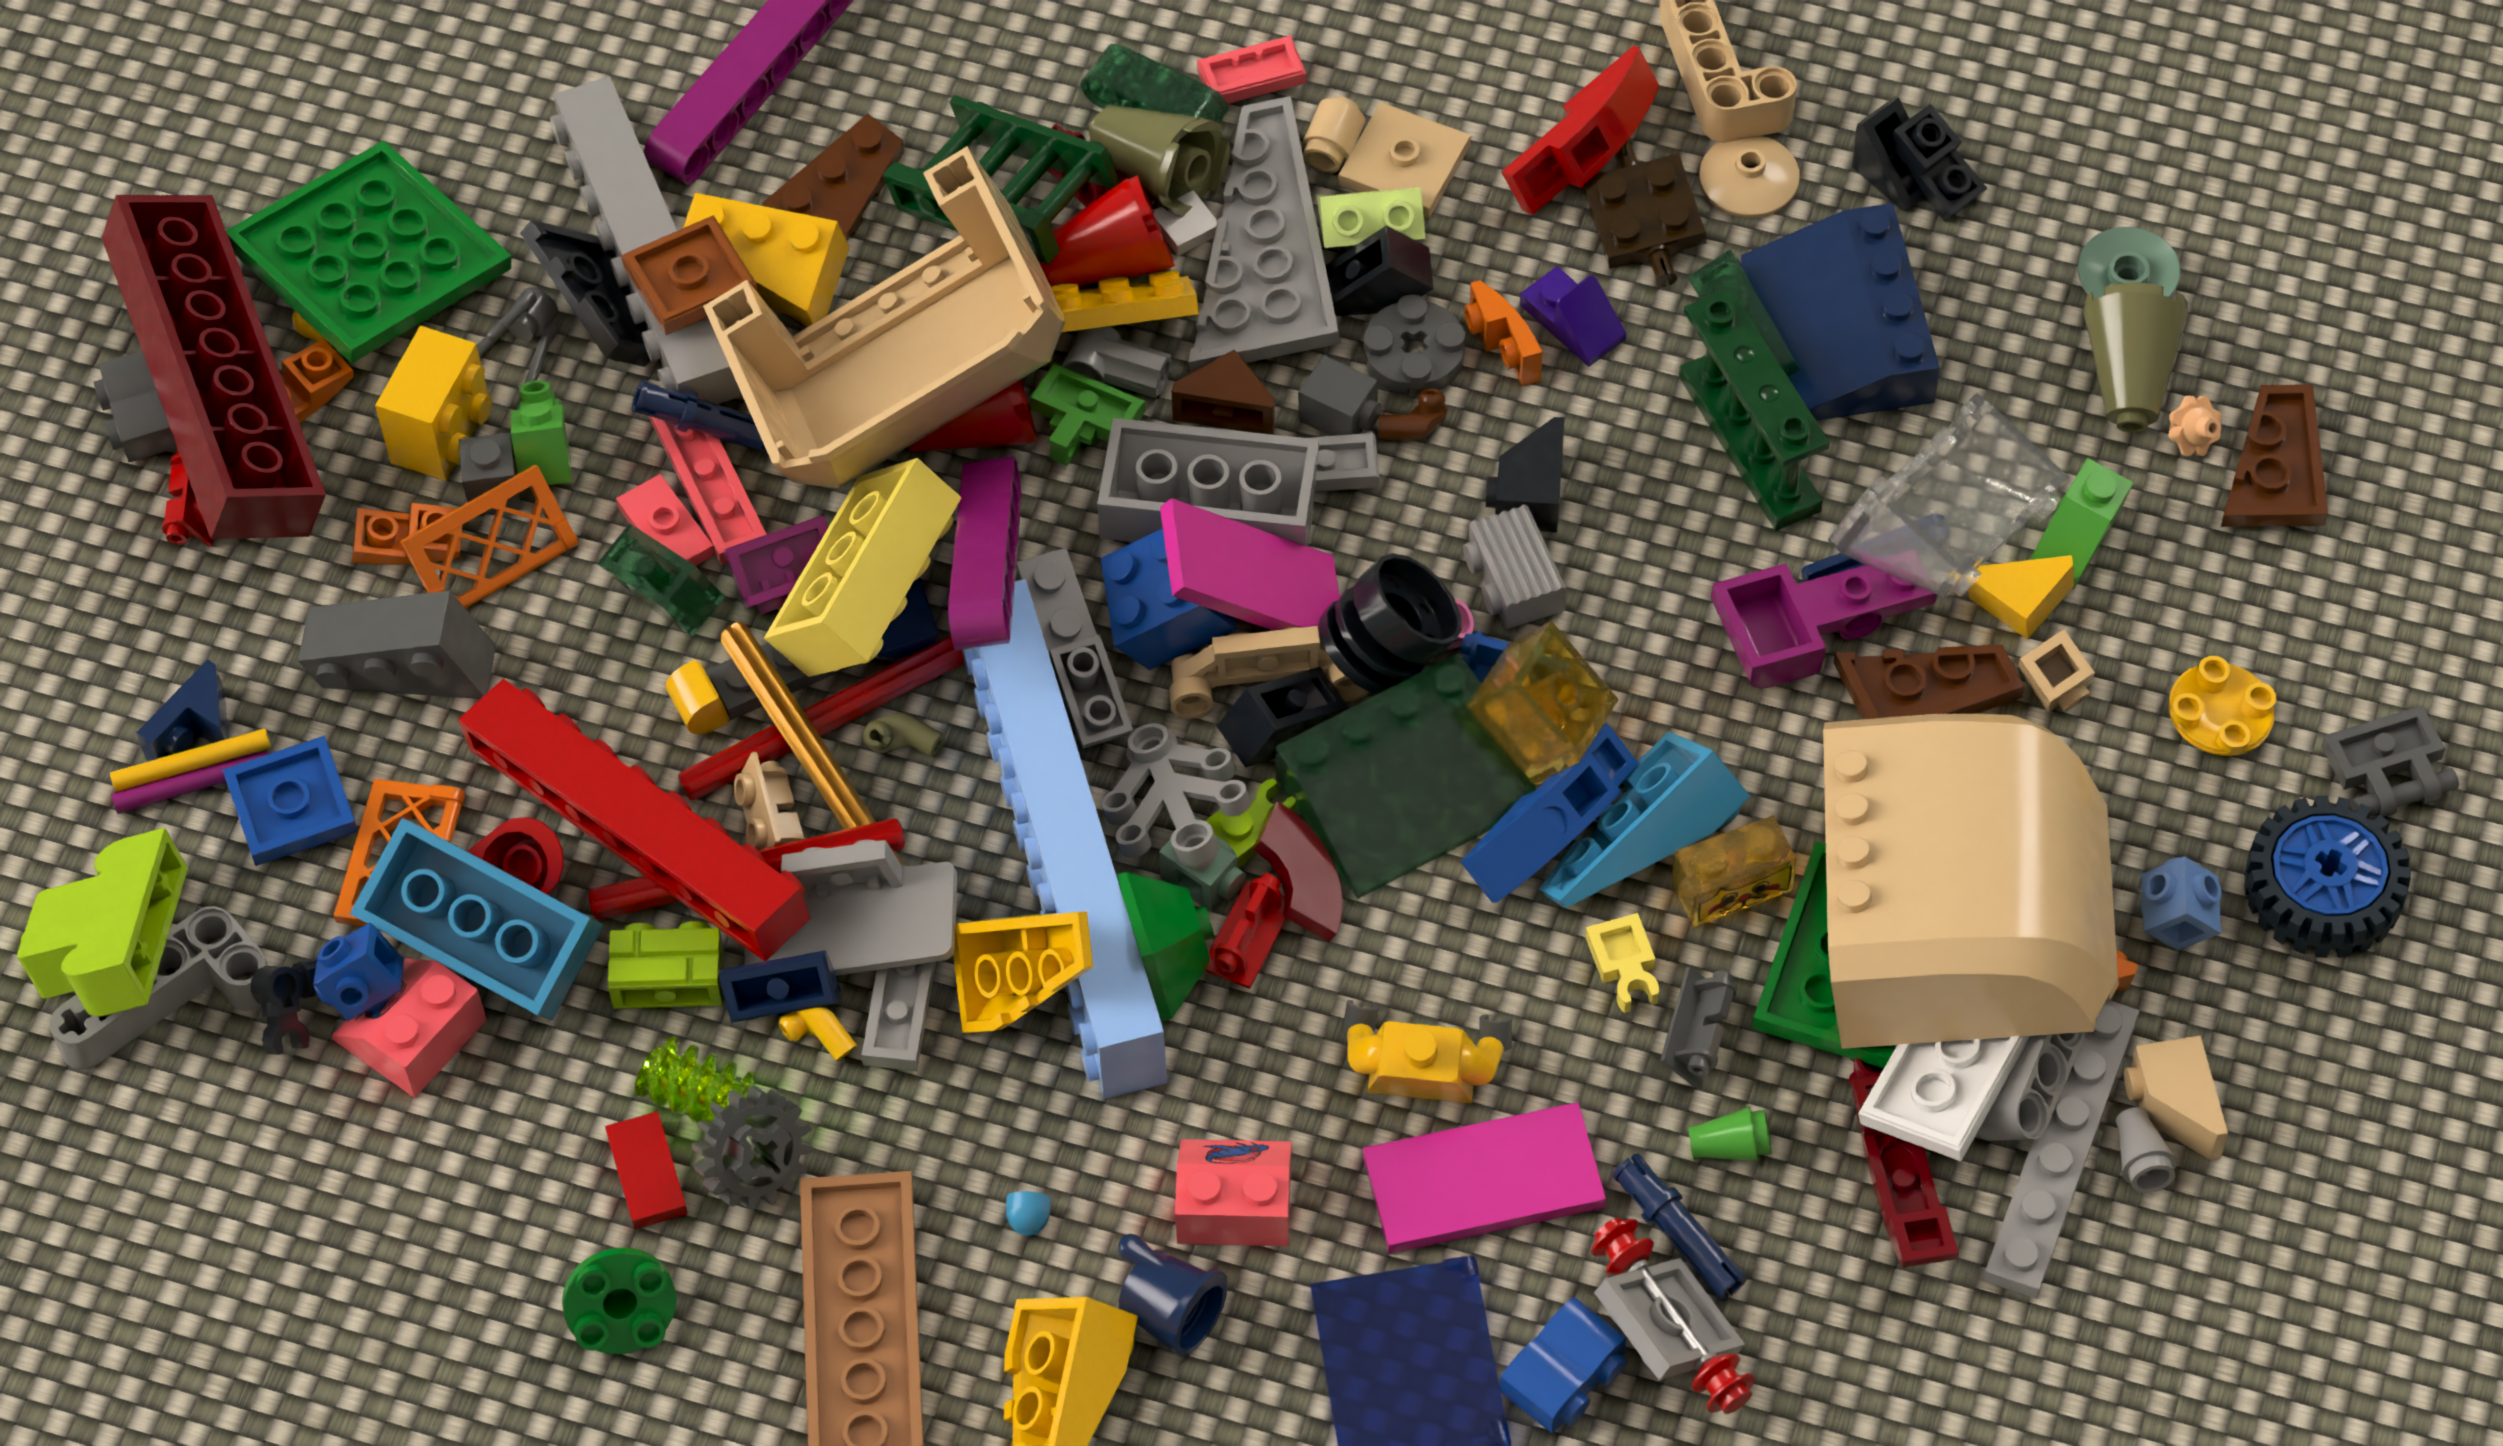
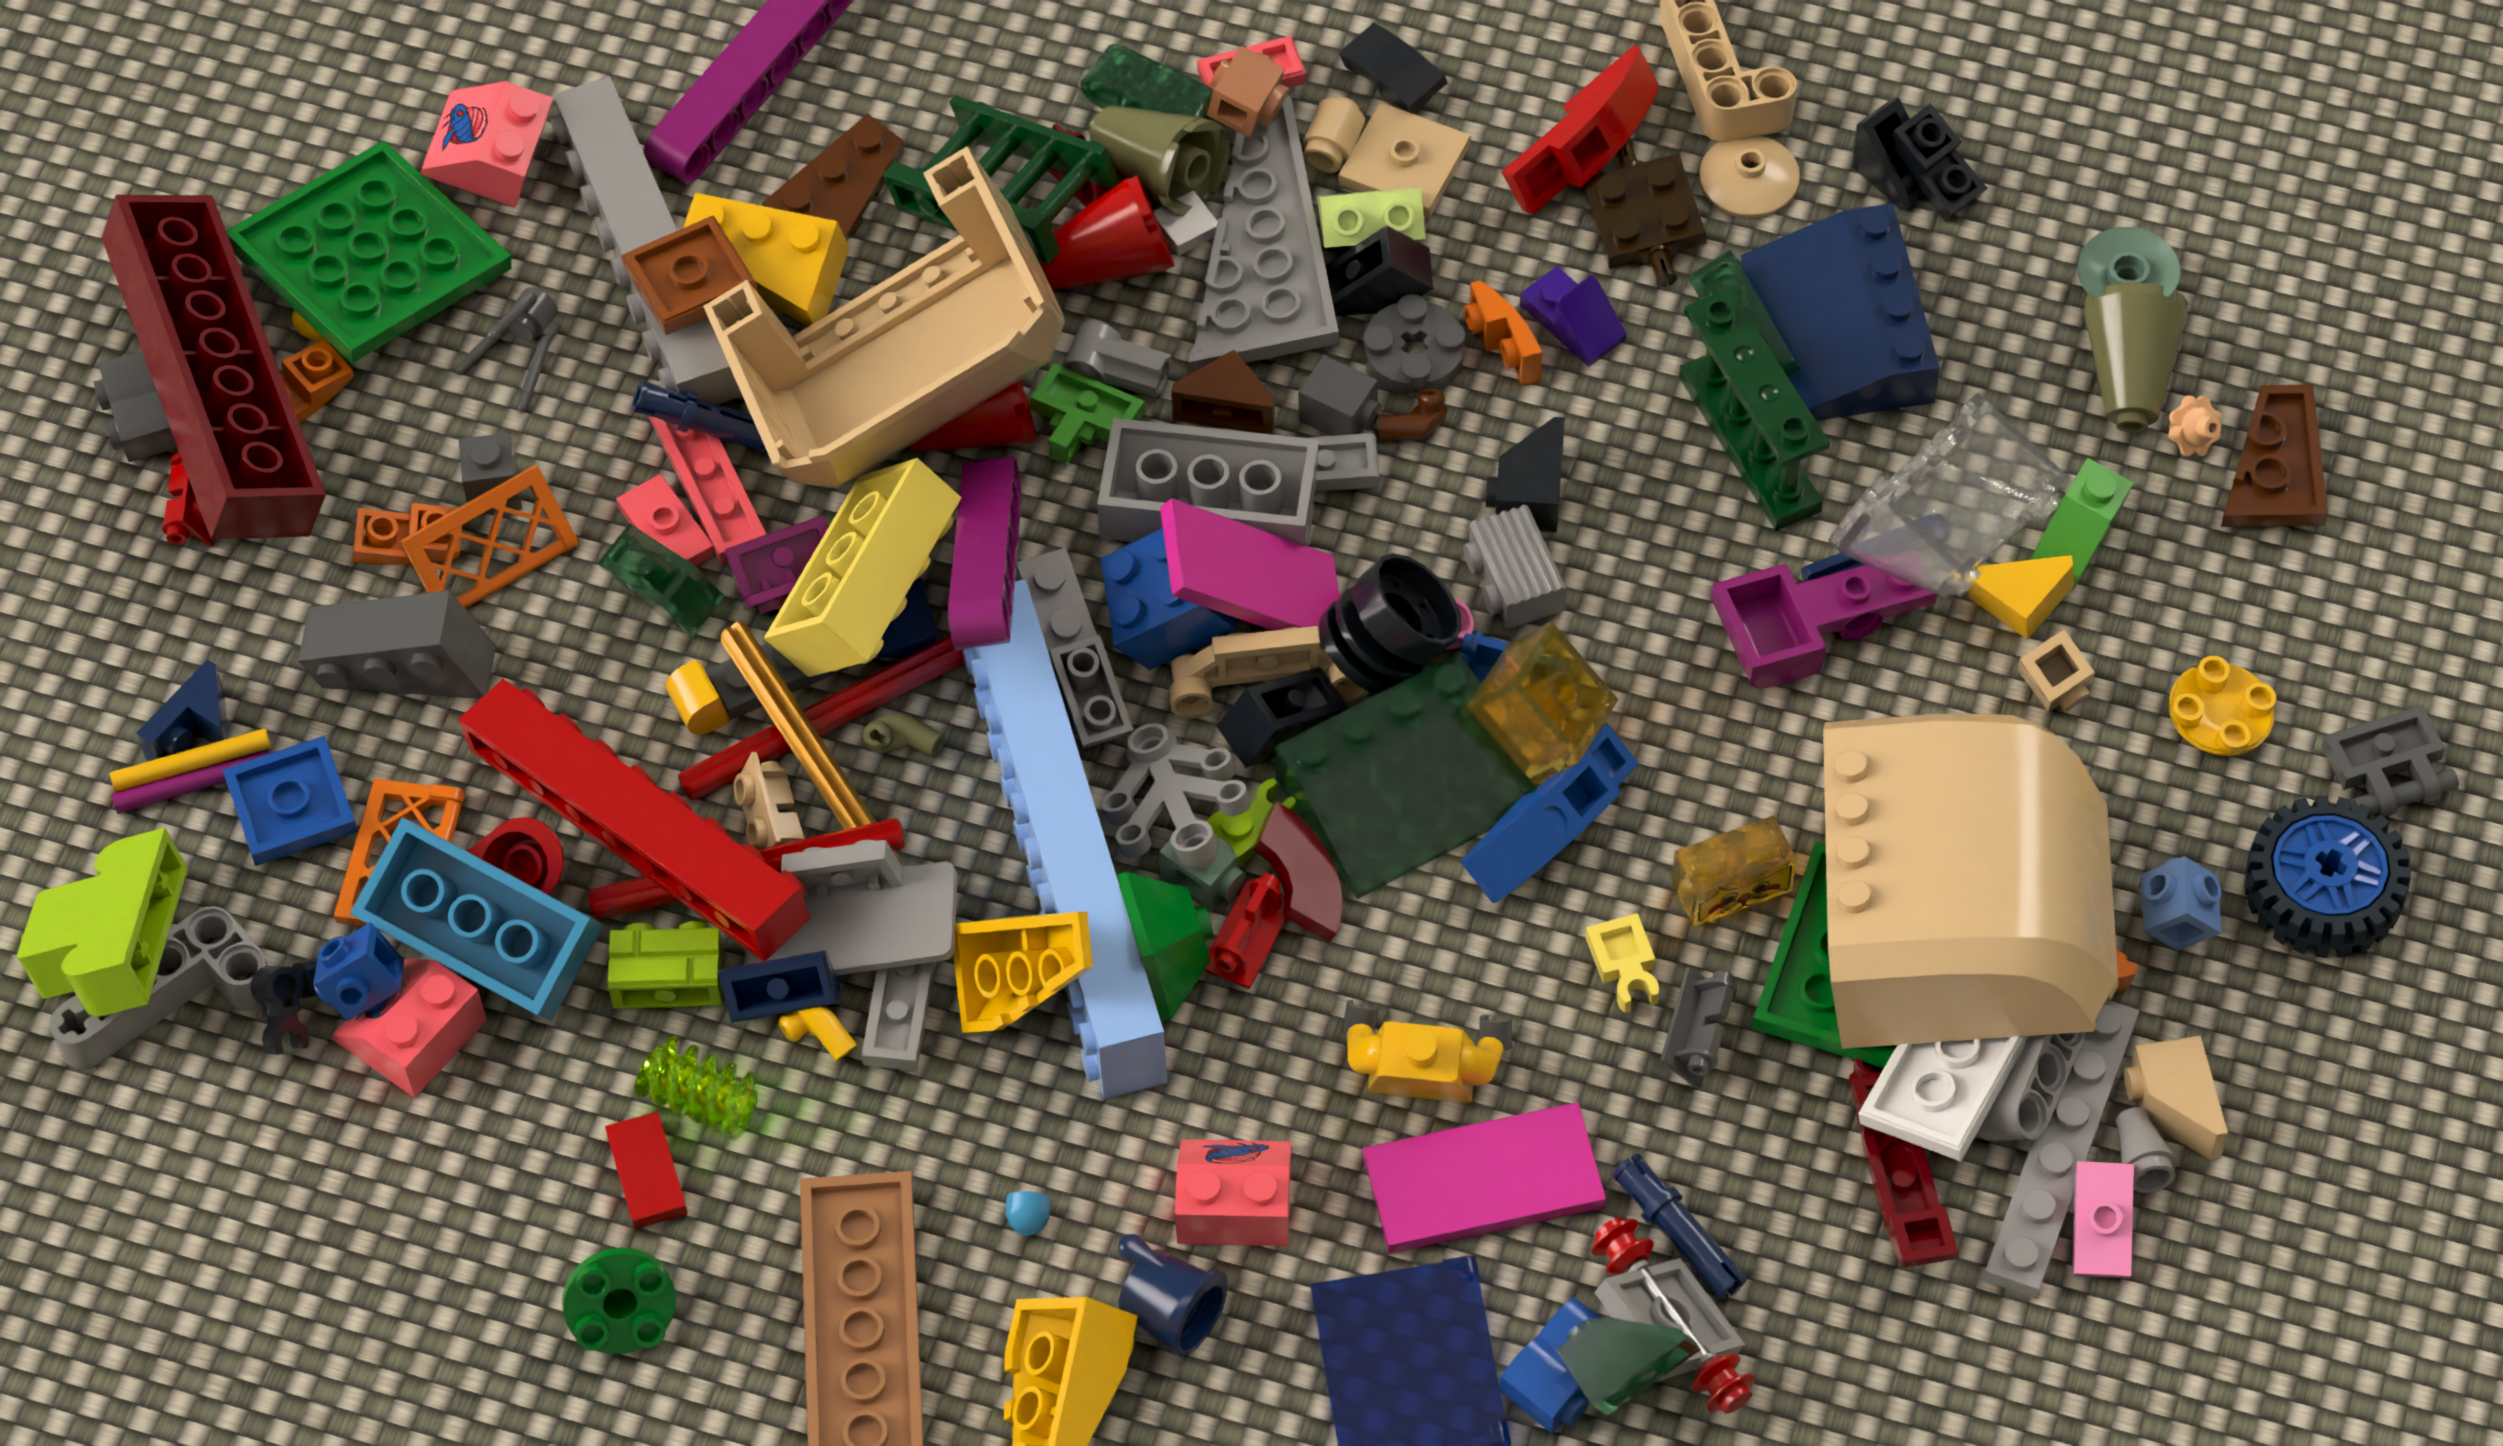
yellow brick [375,325,492,481] -> none
bright green brick [511,380,572,488] -> none
black wing [520,220,651,367] -> none
dark grey gear [691,1086,813,1210] -> none
yellow plate [1051,270,1199,332] -> none
dark azure wedge [1539,731,1751,908] -> none
bright green cone [1688,1106,1772,1161] -> none
reddish brown wing [1834,645,2025,719] -> none
none -> coral slope [420,81,553,208]
none -> nougat brick [1207,46,1290,138]
none -> black slope [1339,23,1448,114]
none -> clear green slope [1556,1316,1701,1415]
none -> bright pink plate [2072,1161,2134,1278]

